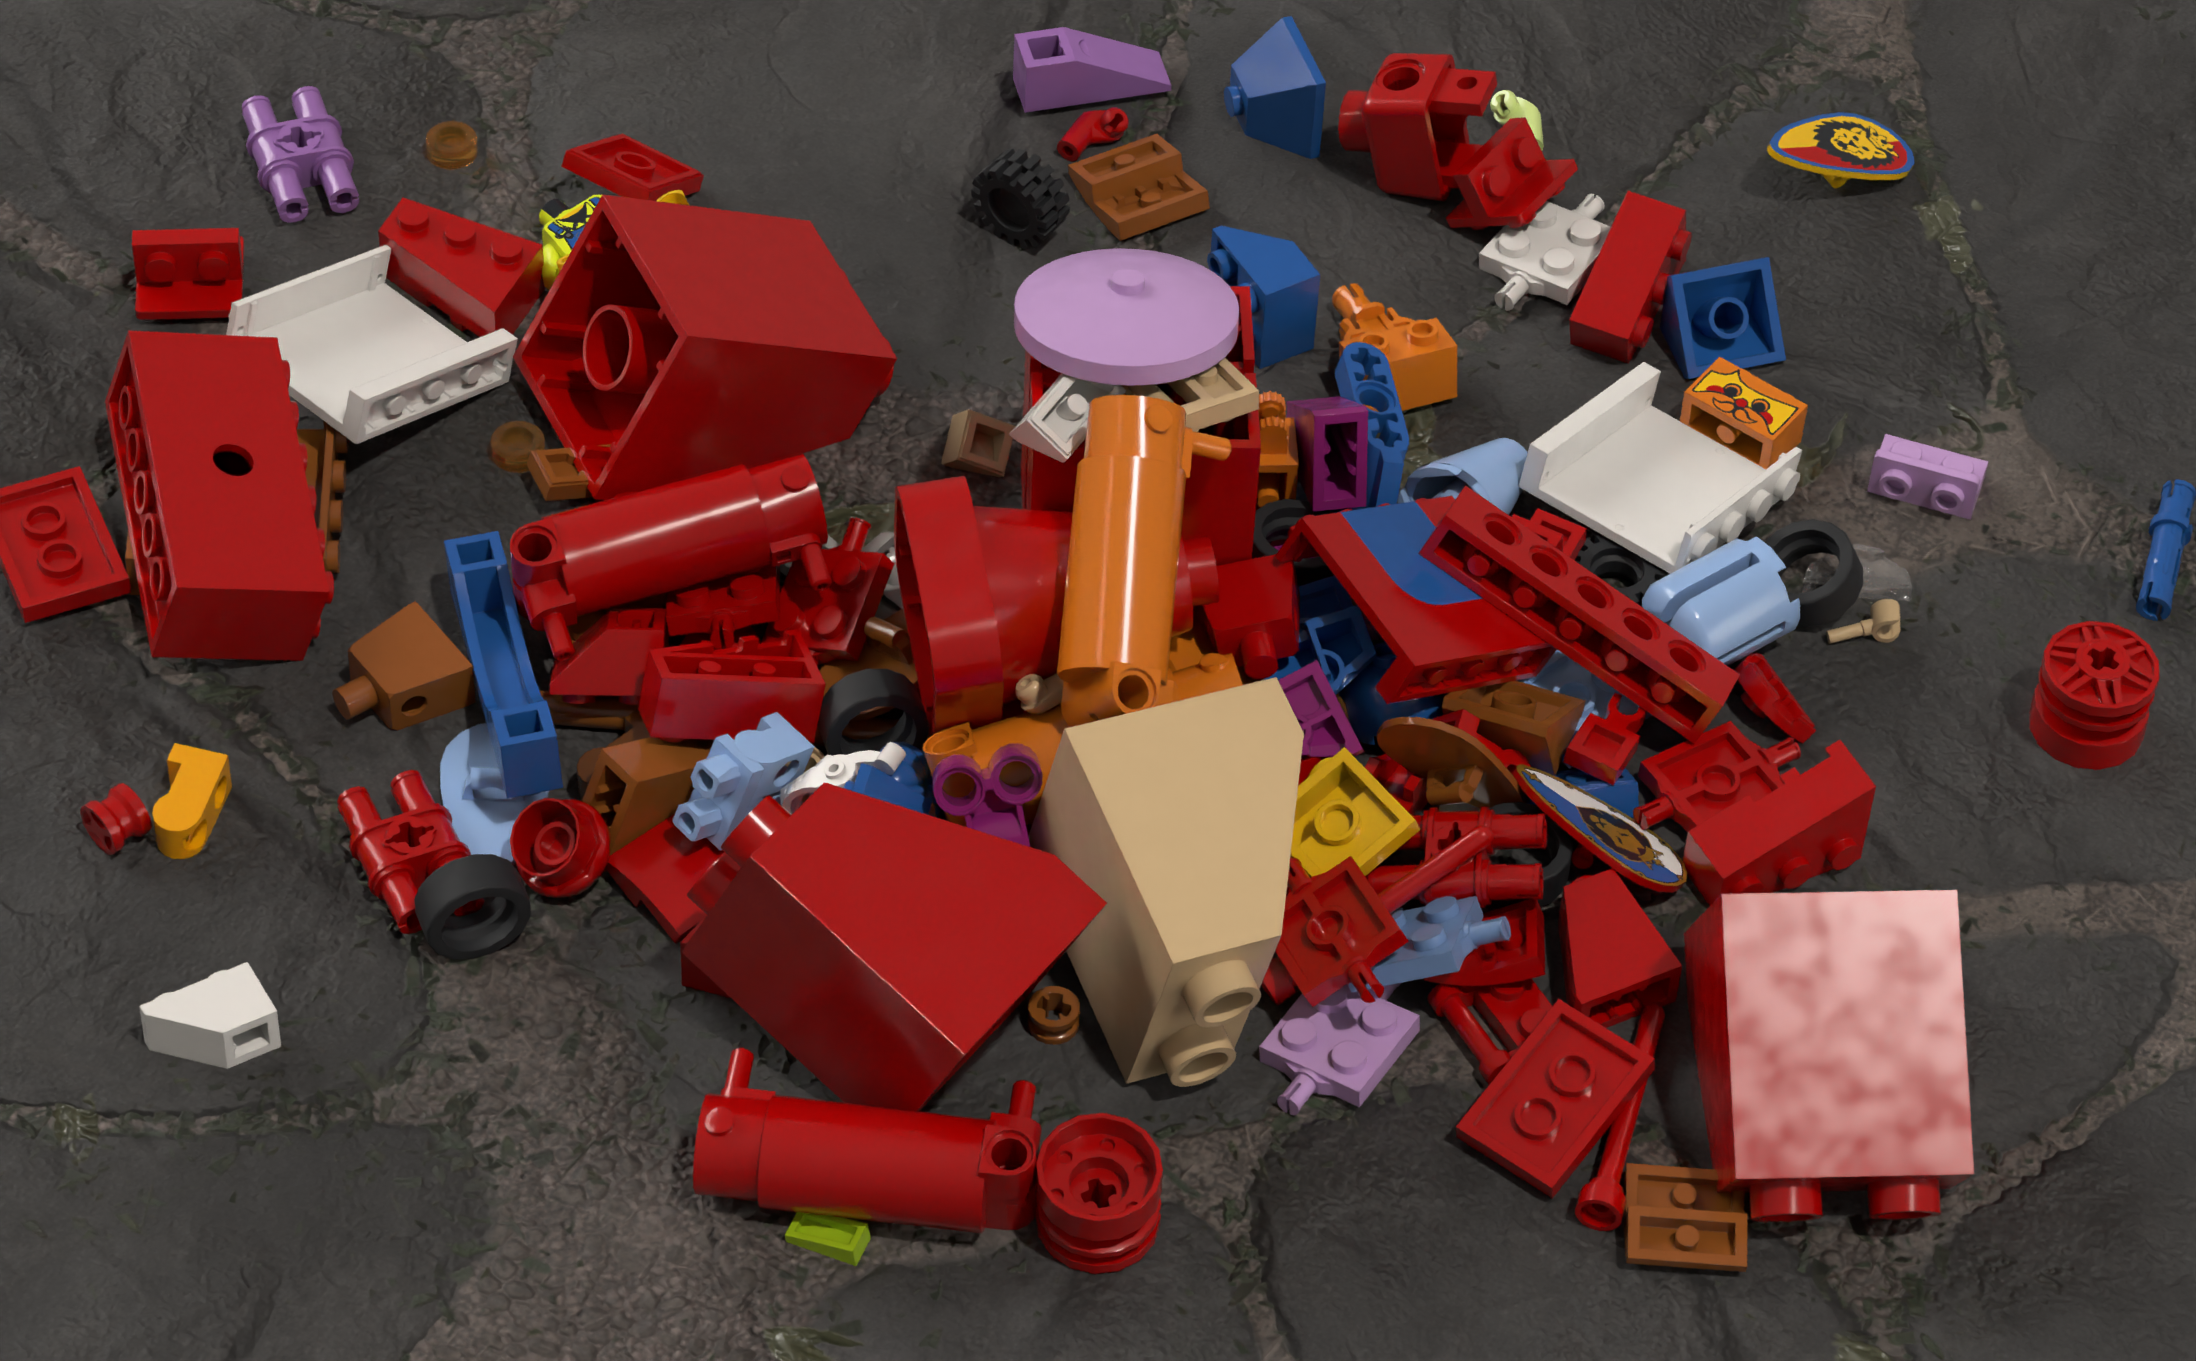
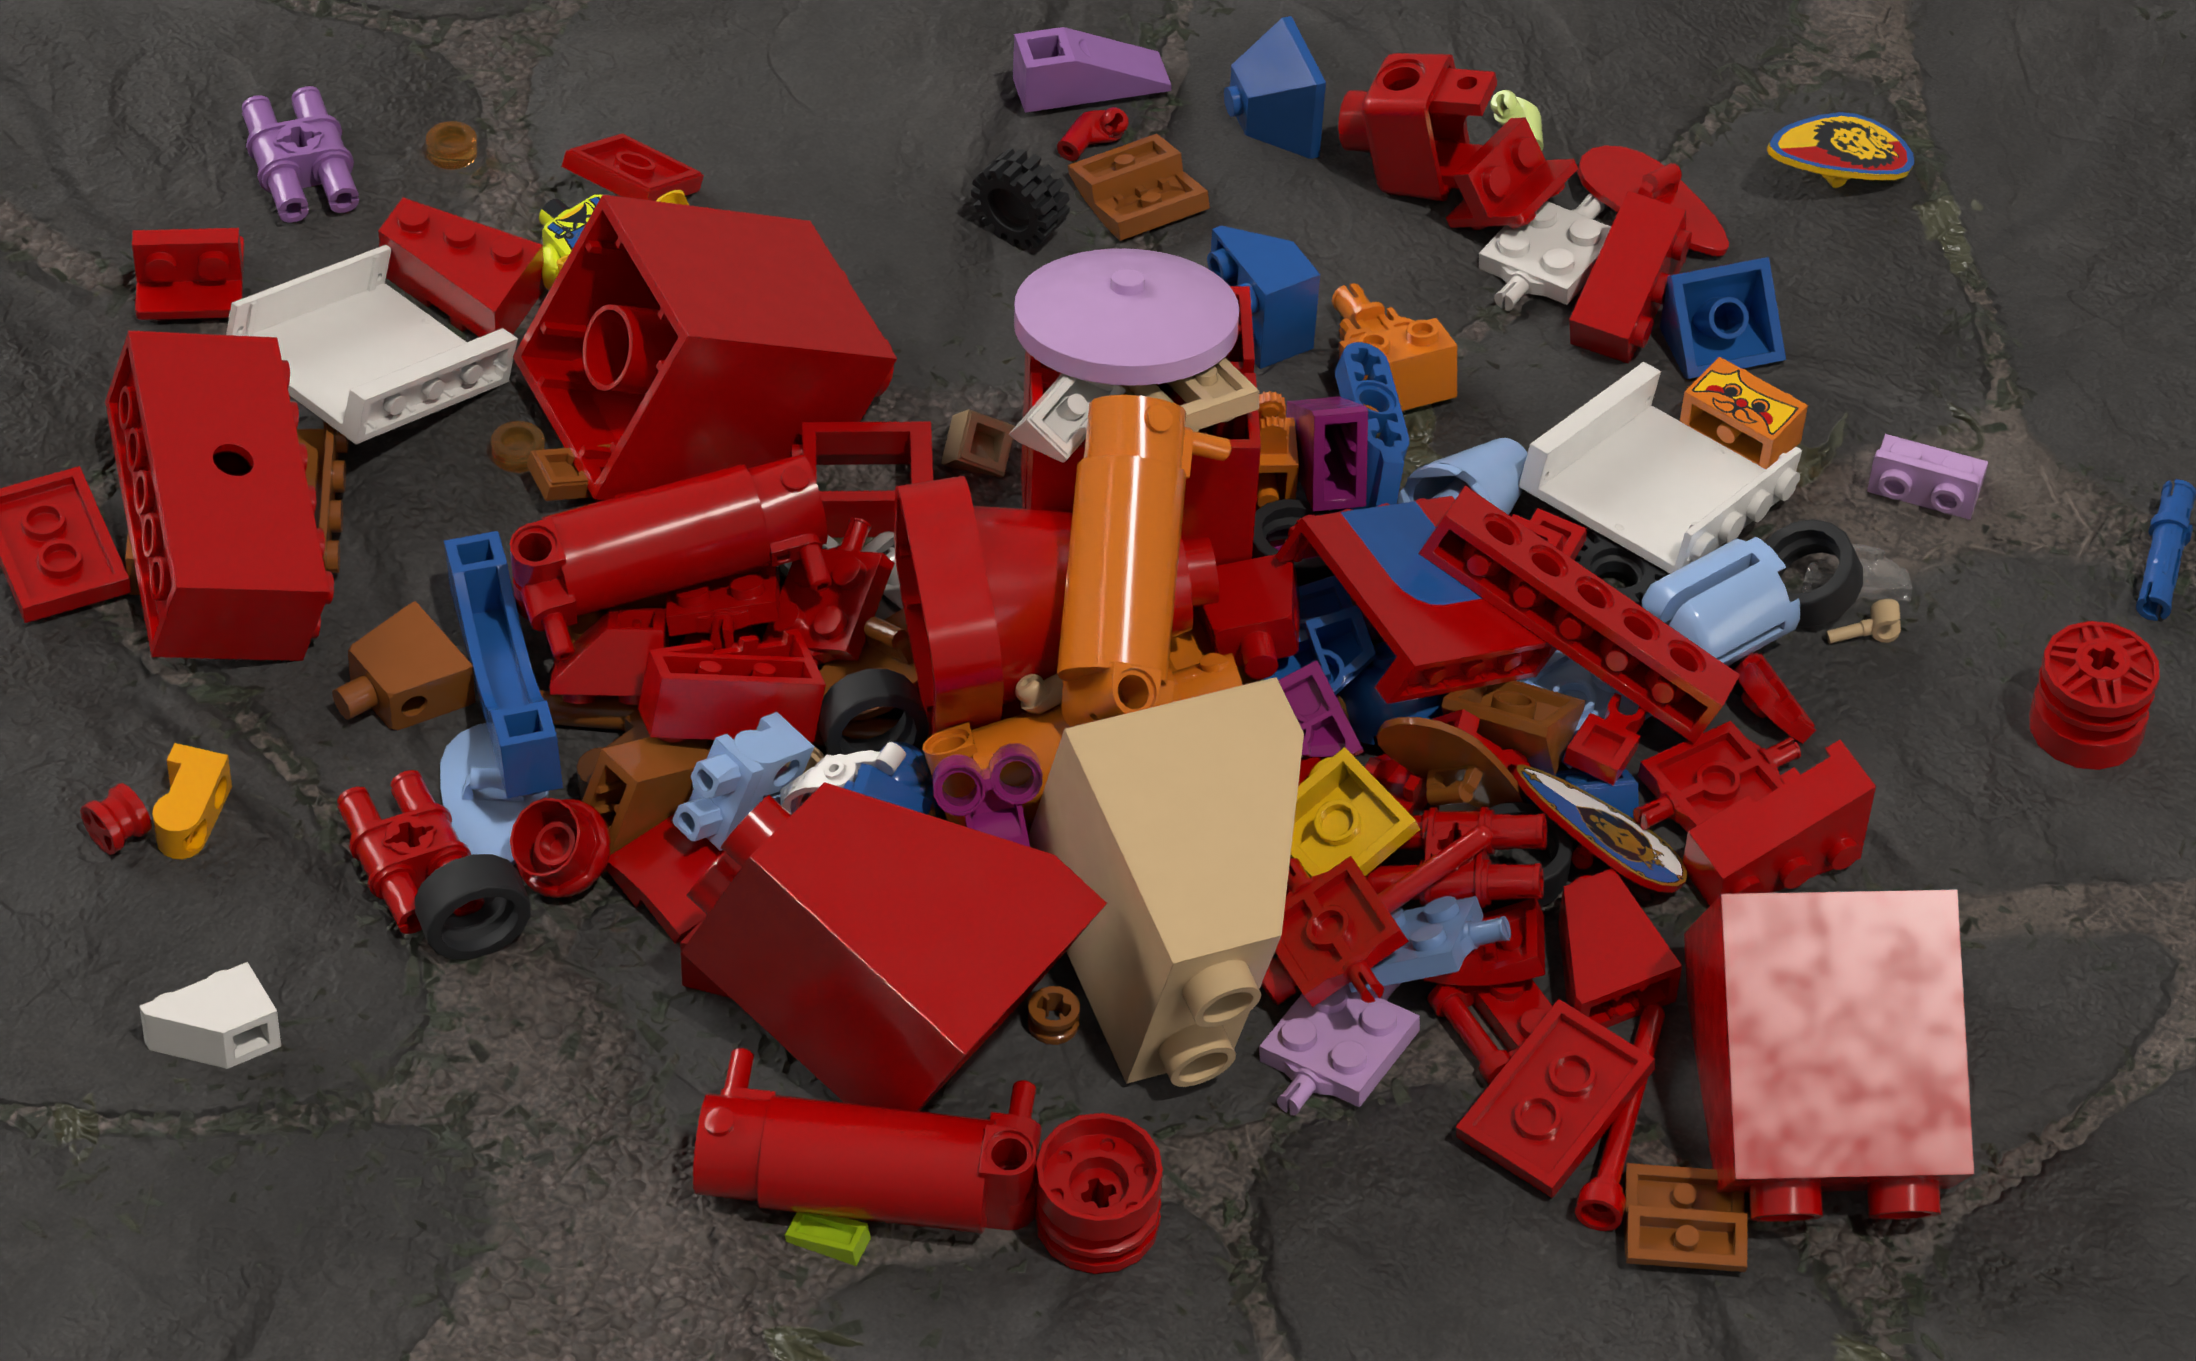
none -> red window [792,421,933,538]
none -> red shield [1577,145,1729,256]

